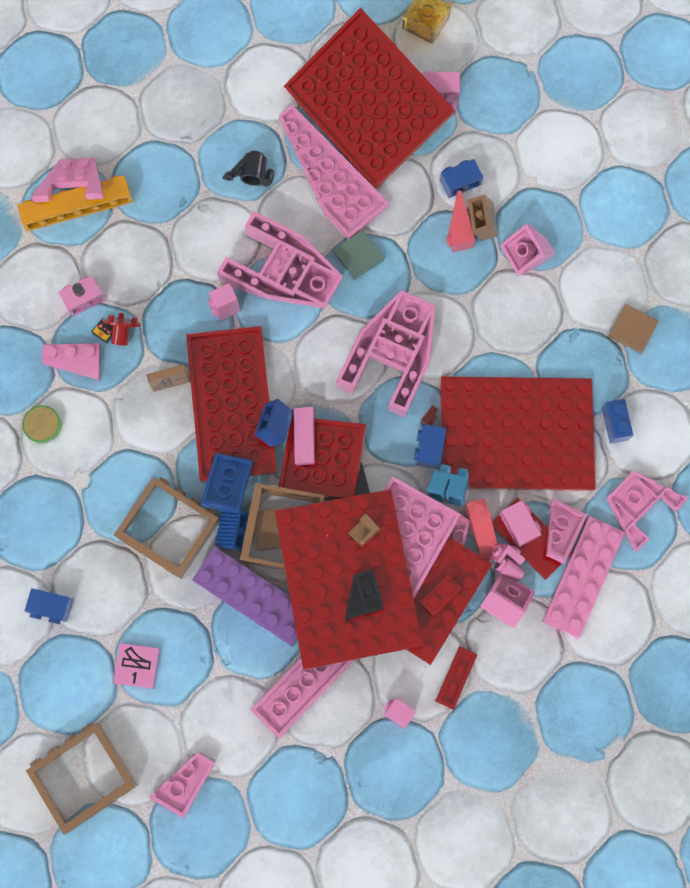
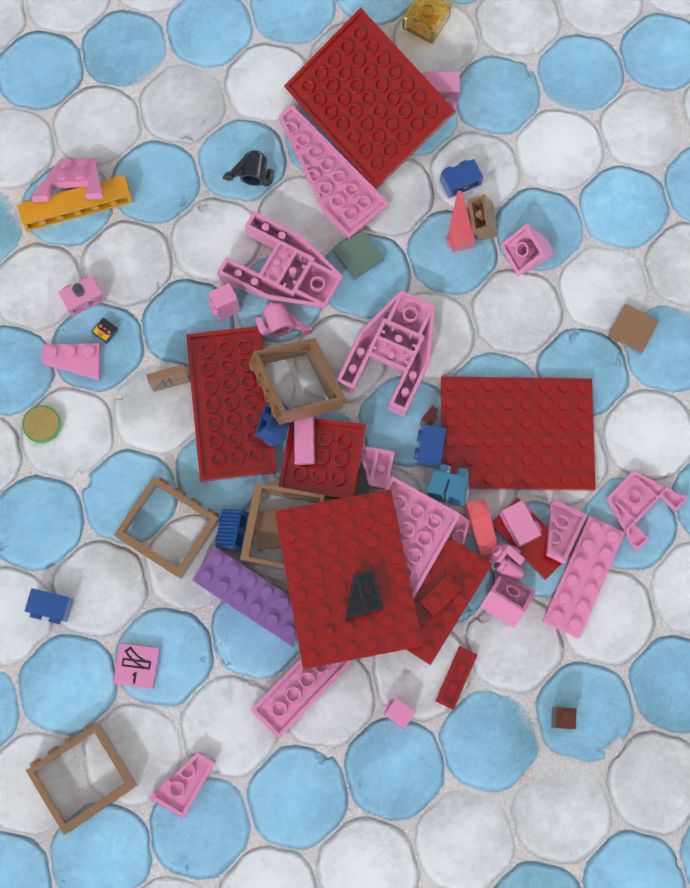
red piece [103,313,141,346] -> none
blue tile [201,453,253,514] -> none
medium nougat panel [349,514,380,547] -> none
blue brick [602,399,634,444] -> none
none -> medium nougat window [249,338,346,425]
none -> bright pink piece [255,301,313,337]
none -> bright pink wing [361,446,395,490]
none -> copper brick [551,707,577,729]

